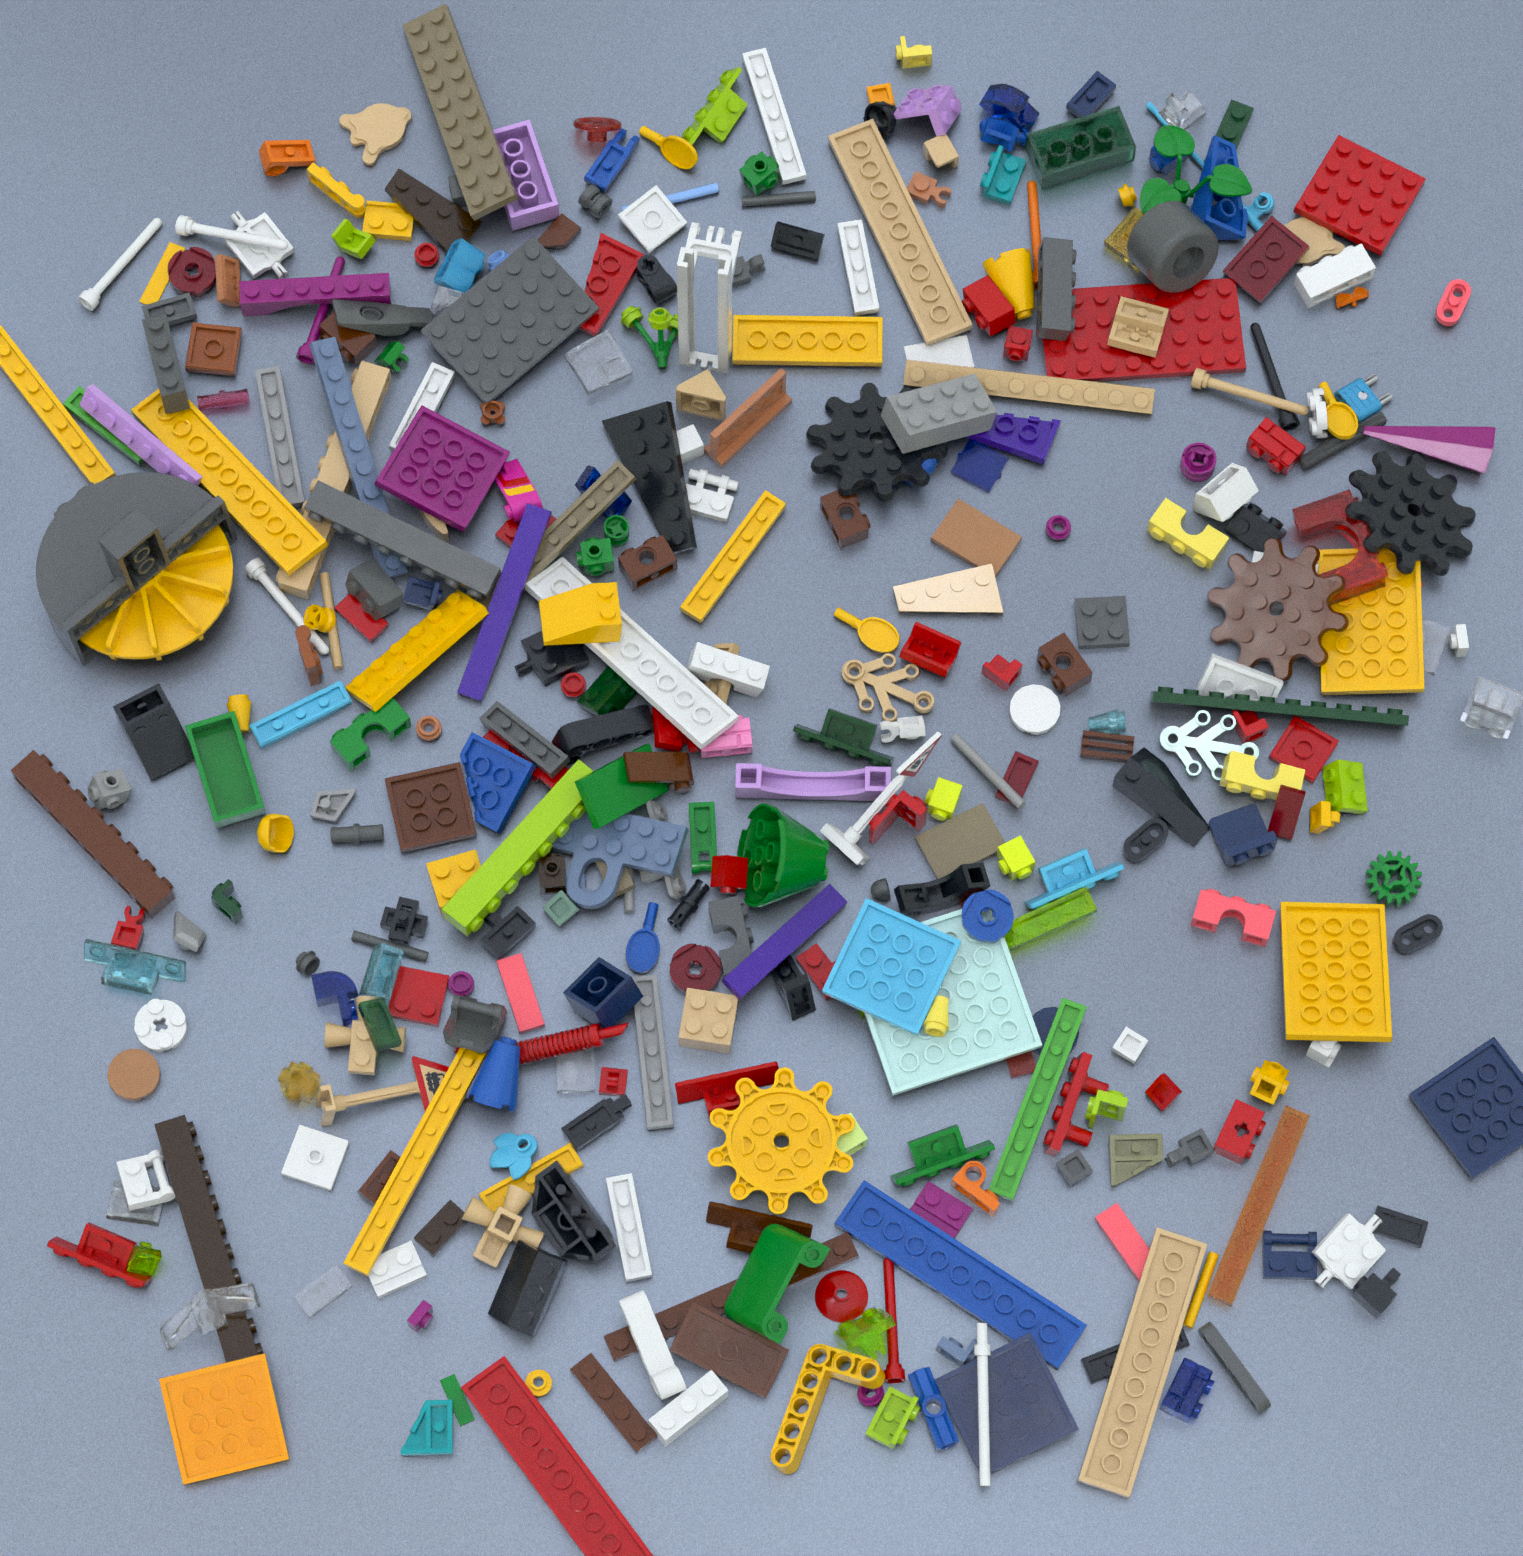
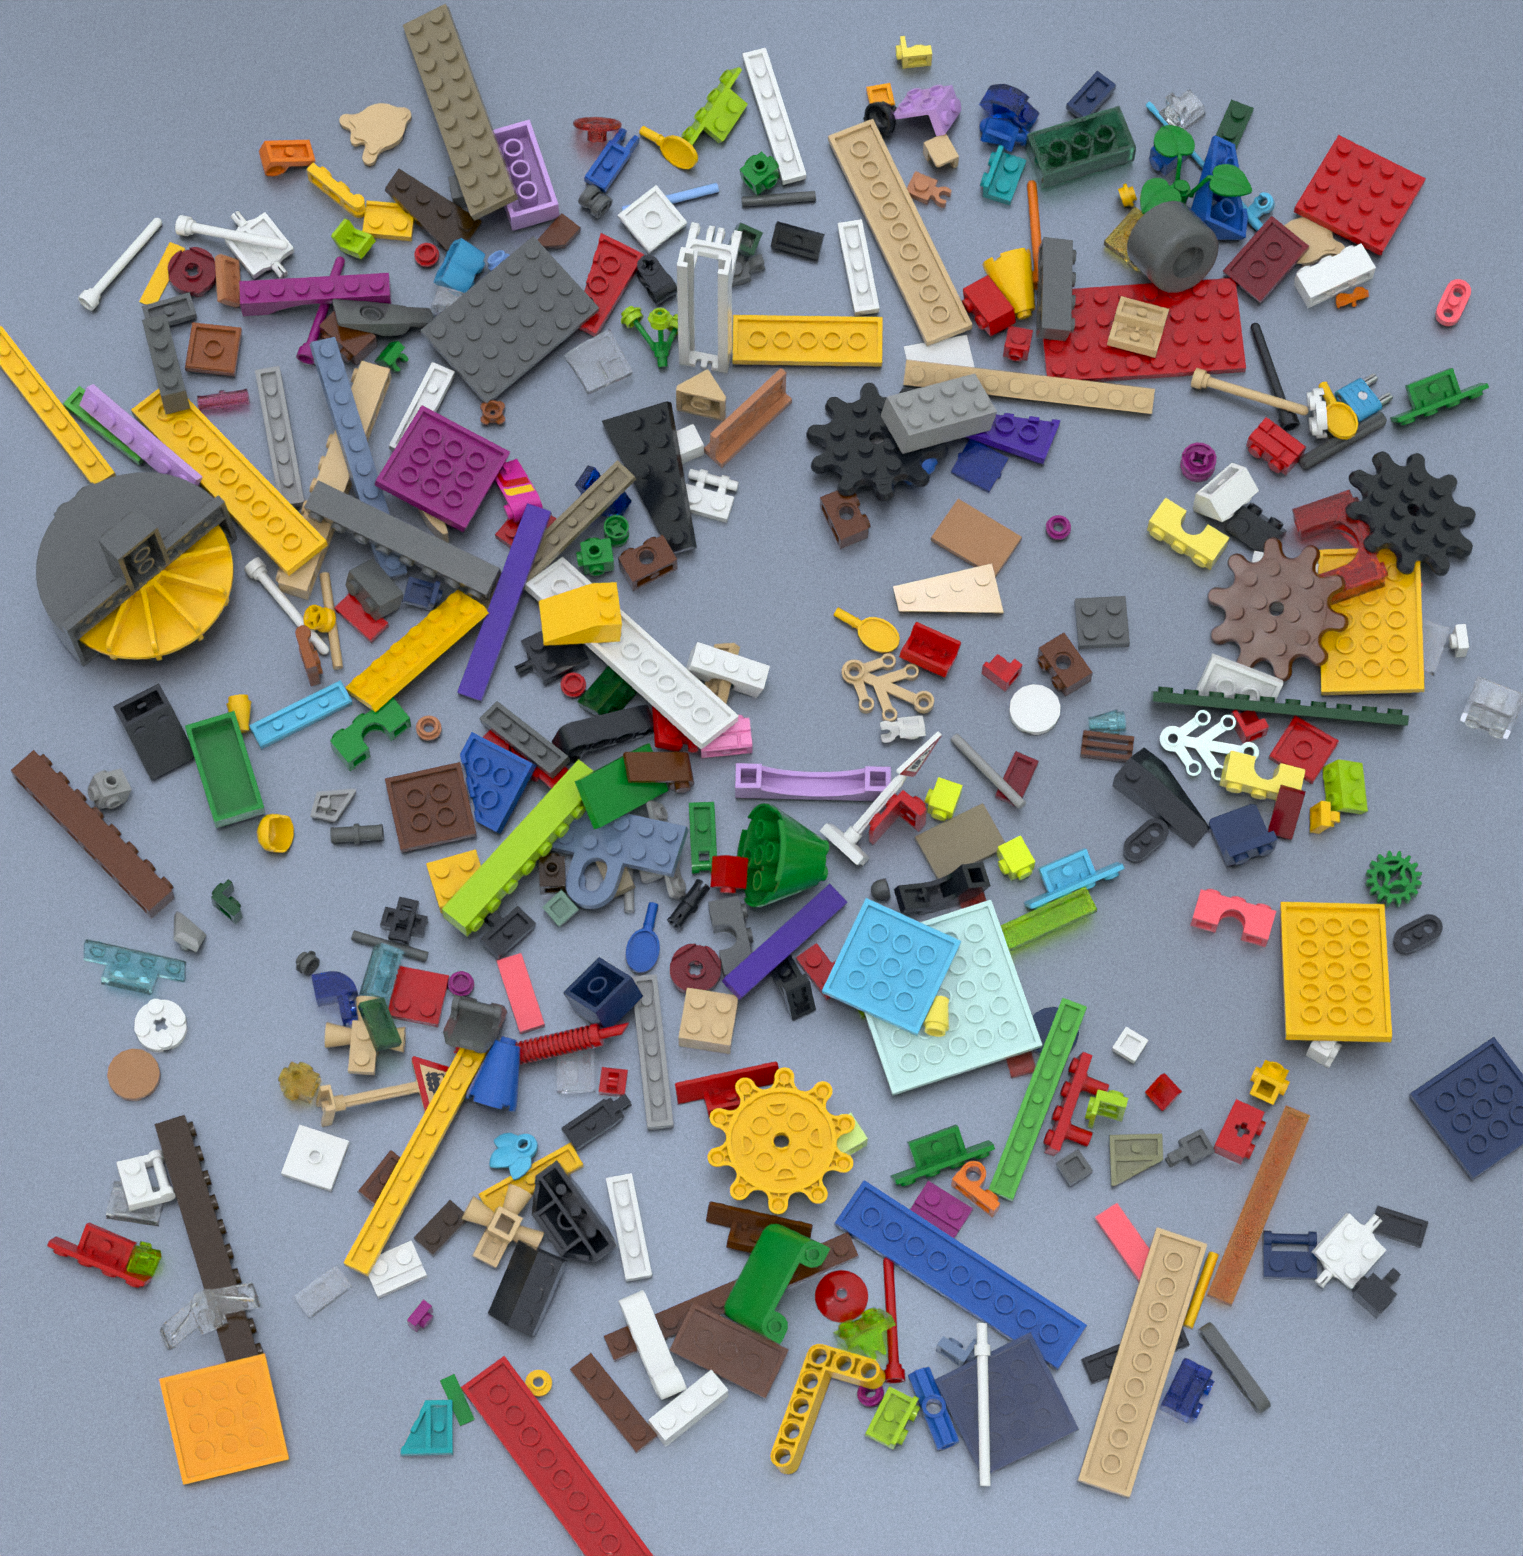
red plate [111,906,145,953] -> none
yellow plate [680,490,786,623] -> none
dark green bracket [793,708,894,767] -> none
blue plate [961,890,1014,943] -> none
magenta wedge [1362,426,1496,474] -> none
none -> dark green brick [728,222,763,258]
none -> green bracket [1390,368,1489,425]

